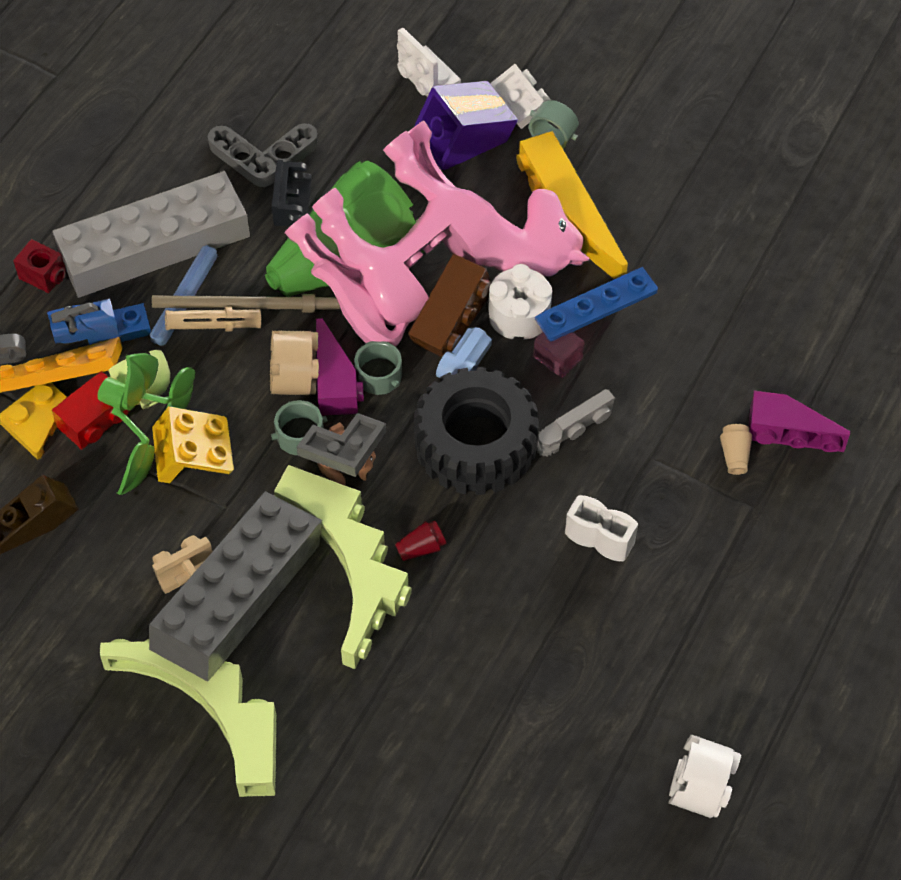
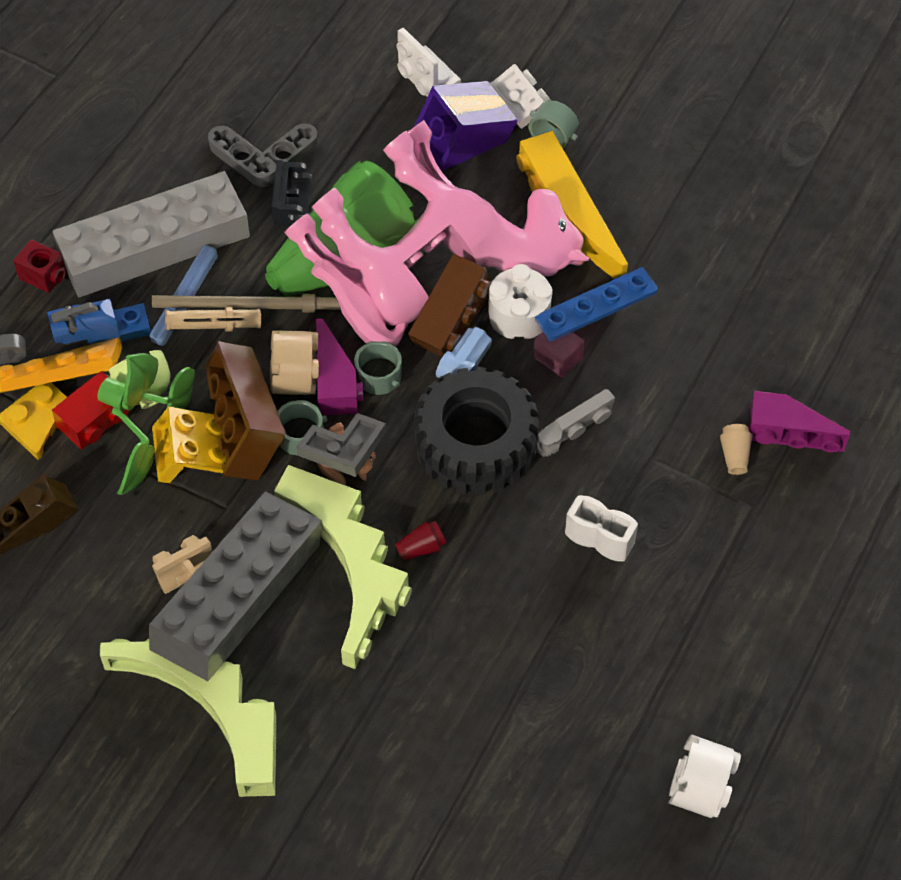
none -> reddish brown wedge [205,341,285,481]

